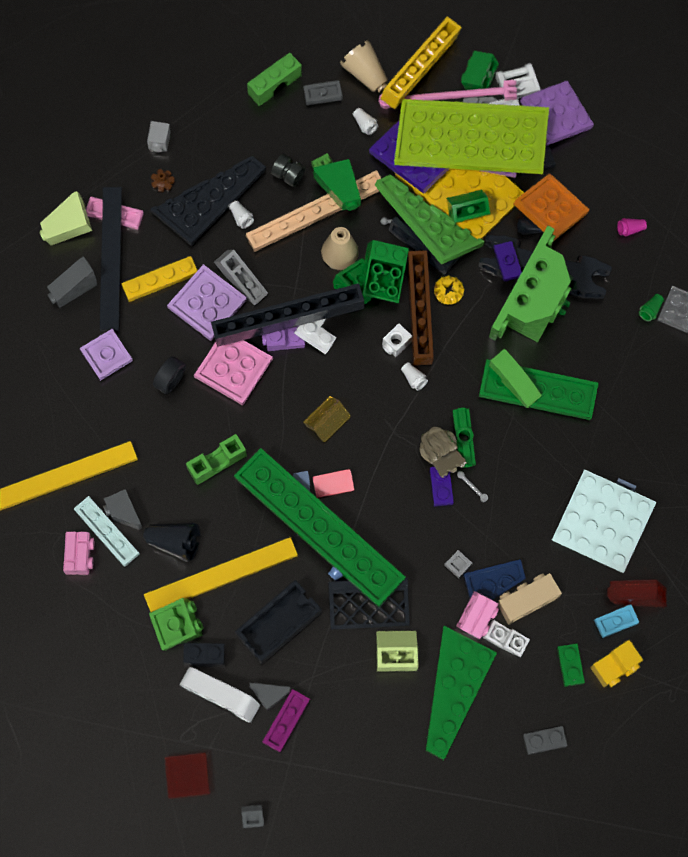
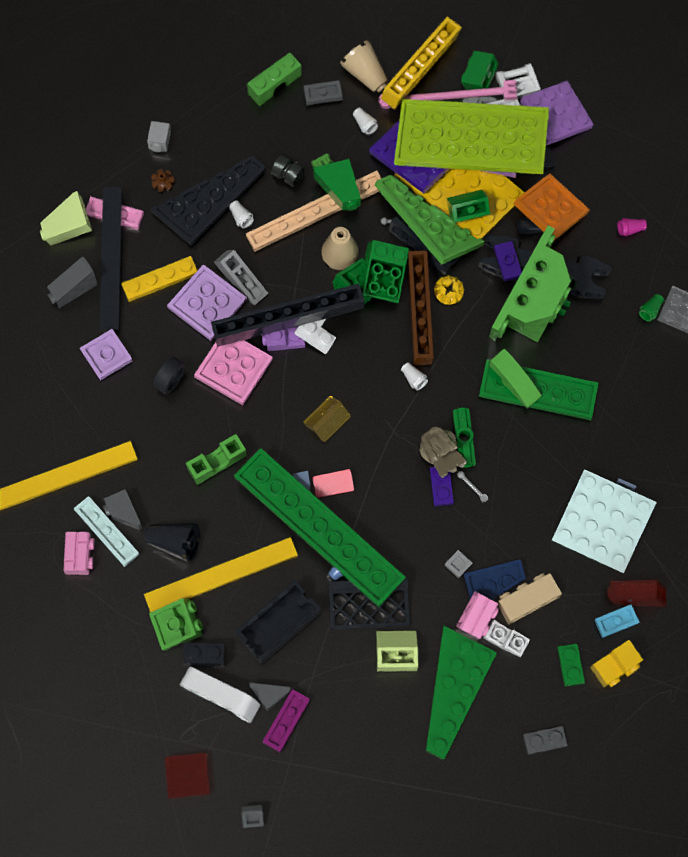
white brick [382,324,412,357] -> none

